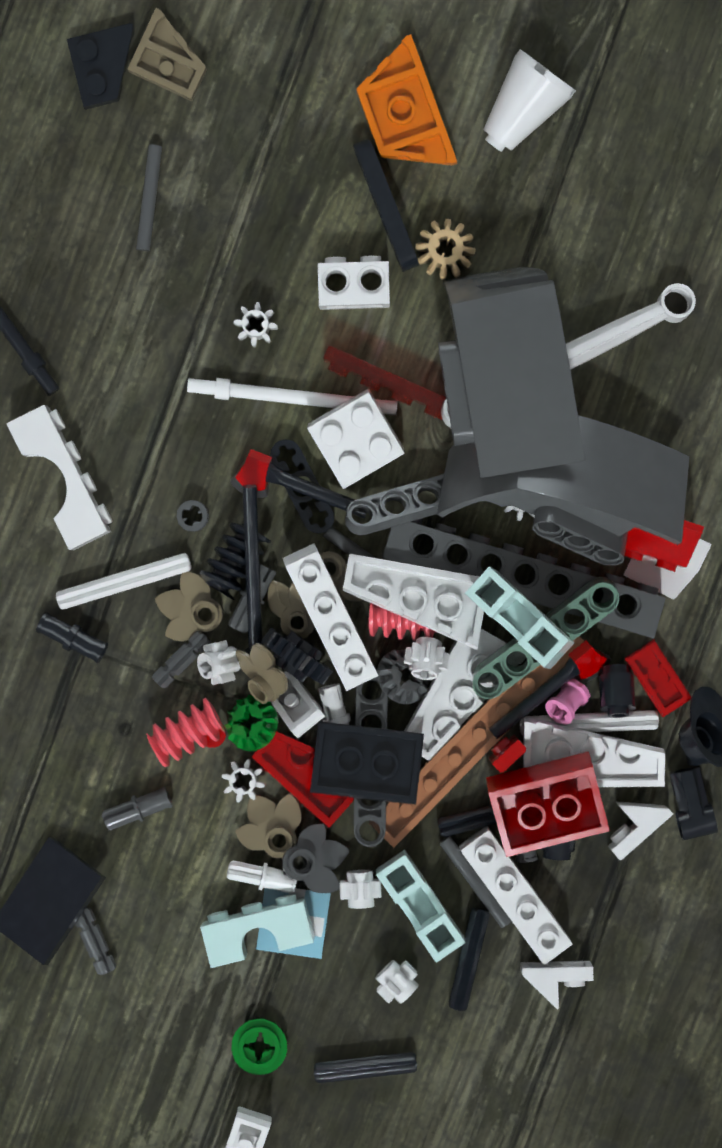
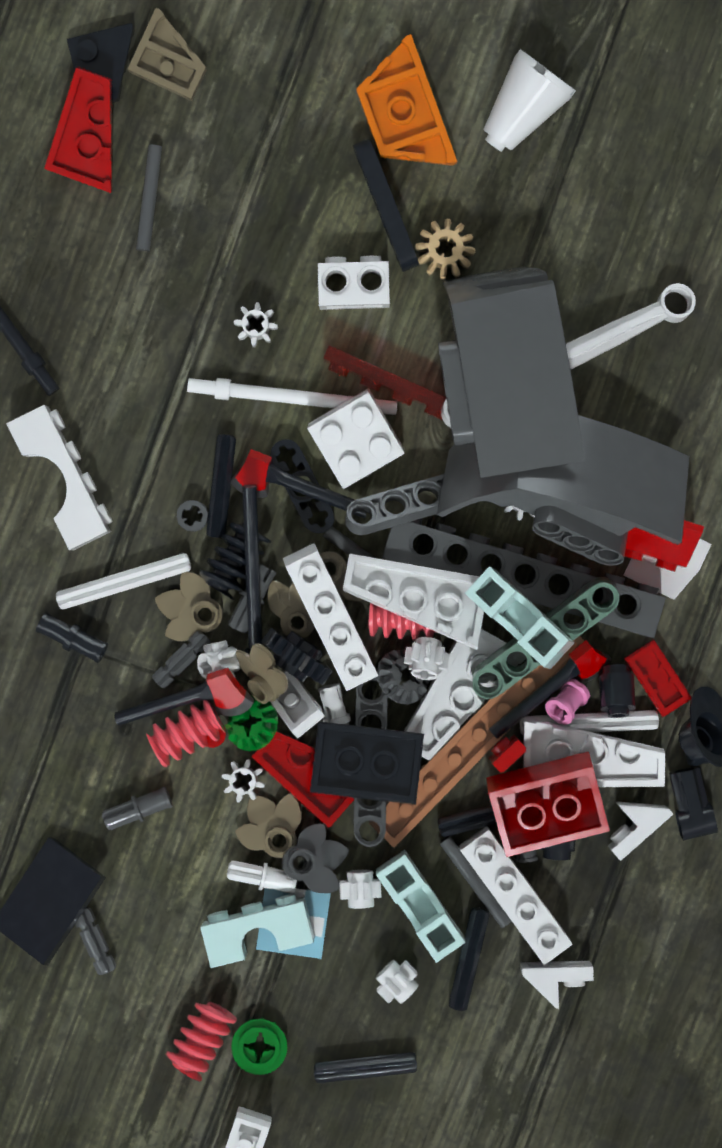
none -> red wing [44,67,112,193]
none -> piece [114,668,254,725]
none -> coral piece [166,1002,237,1082]
none -> black axle [206,434,236,538]

